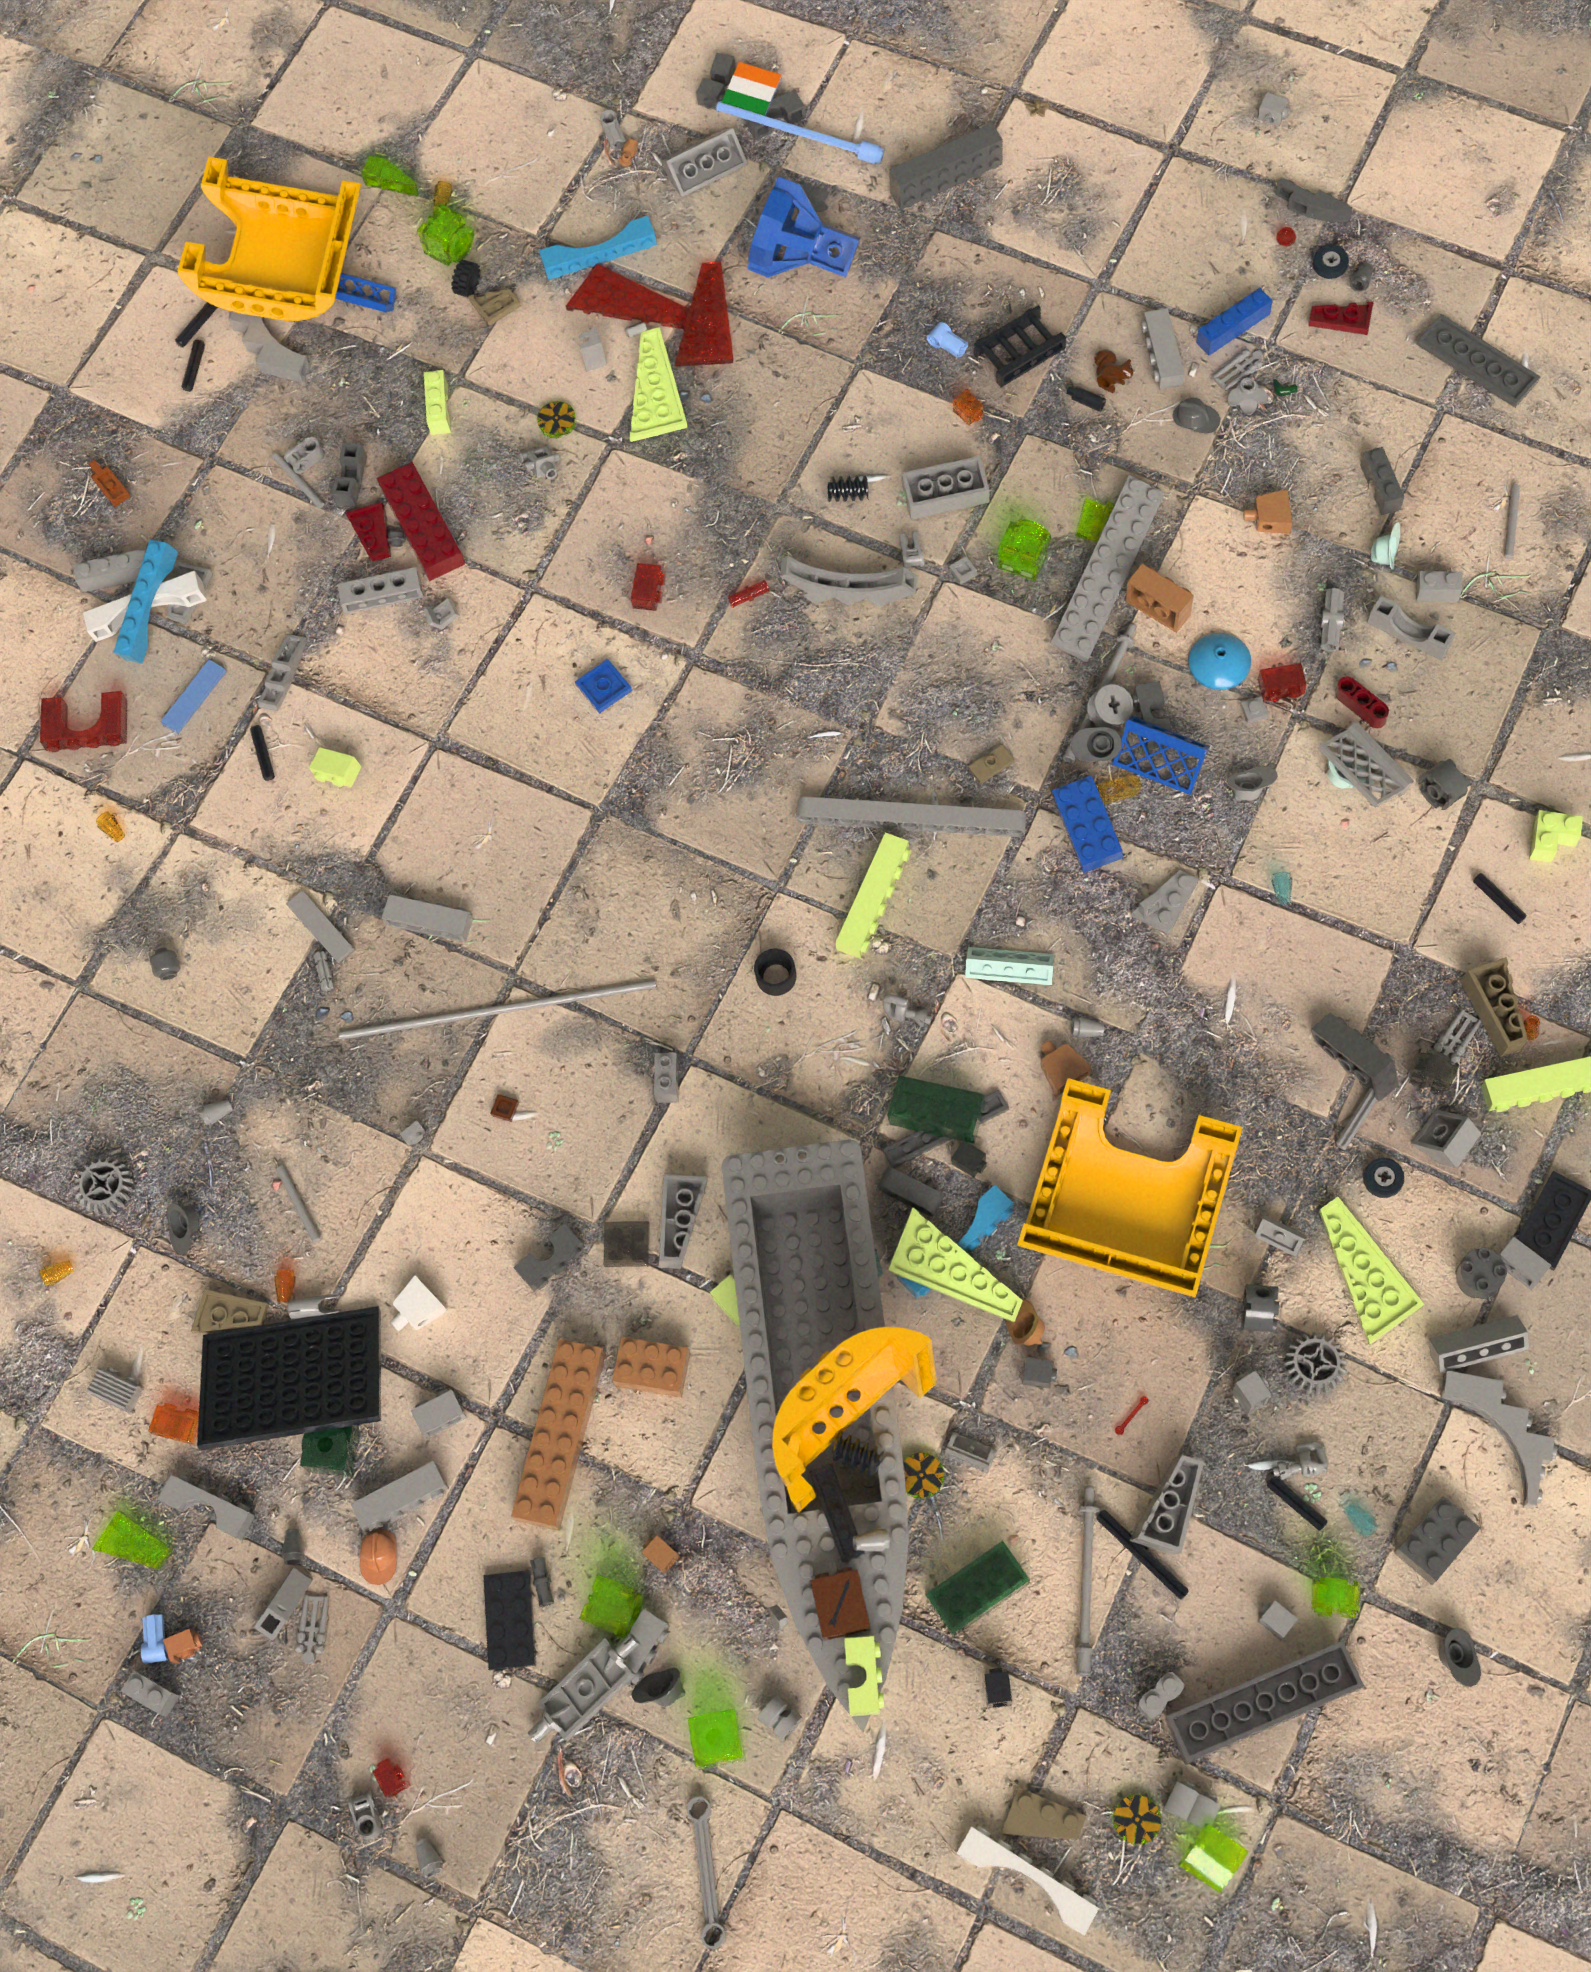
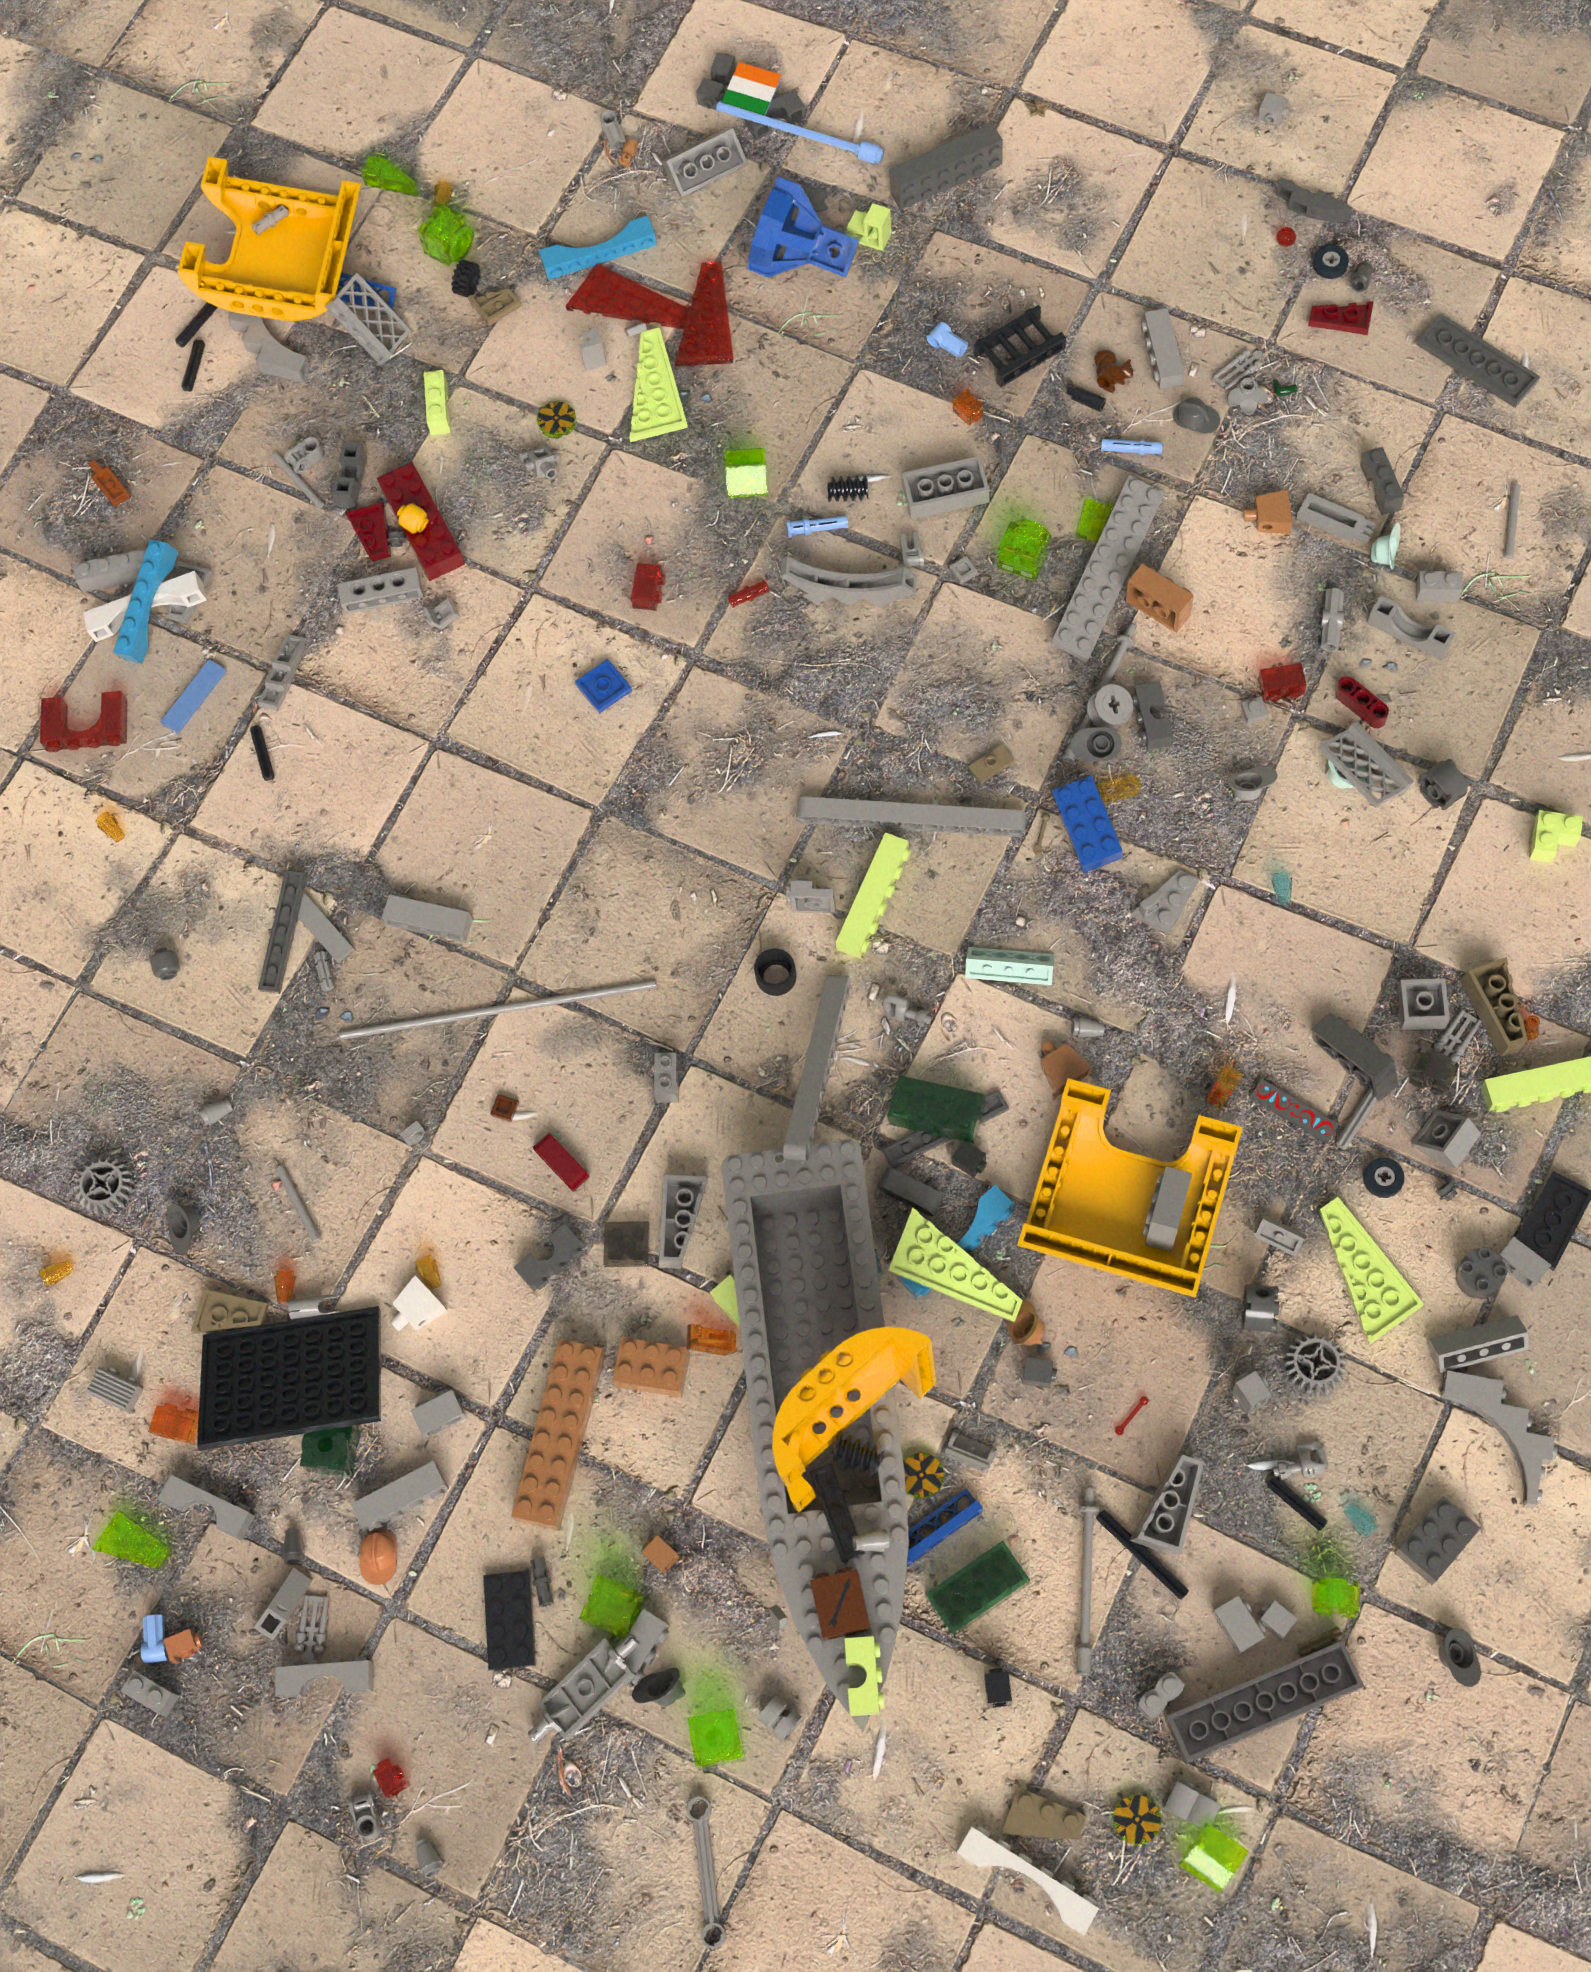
yellowish green brick [309,747,362,787] -> none
blue fence [1112,716,1210,795] -> none
dark azure dish [1188,633,1251,690] -> none
blue brick [1196,288,1273,356] -> none
black axle [1473,873,1527,924] -> none
none -> light grey pin [251,205,289,235]
none -> dark grey tile [258,870,308,994]
none -> light grey arch [275,1657,374,1698]
none -> light grey fence [325,272,411,364]
none -> yellow head [397,503,428,533]
none -> clear yellow cone [415,1255,442,1290]
none -> dark red beam [532,1132,590,1192]
none -> clear orange hinge [687,1324,737,1356]
none -> clear neon green slope [725,448,768,498]
none -> light grey beam [783,975,850,1161]
none -> light blue pin [786,515,848,538]
none -> light grey plate [787,878,836,913]
none -> yellowish green brick [846,203,892,251]
none -> blue fence [907,1488,983,1566]
none -> dark tan hinge [1034,813,1050,855]
none -> light blue pin [1101,438,1163,455]
none -> light grey brick [1143,1166,1192,1252]
none -> clear yellow leg [1206,1064,1243,1110]
none -> light grey brick [1212,1596,1265,1655]
none -> dark grey tile [1250,1079,1339,1144]
none -> light grey hinge [1296,493,1377,543]
none -> dark tan axle [1297,1627,1343,1657]
none -> light grey brick [1397,978,1450,1030]
none -> dark grey plate [1437,1181,1458,1201]

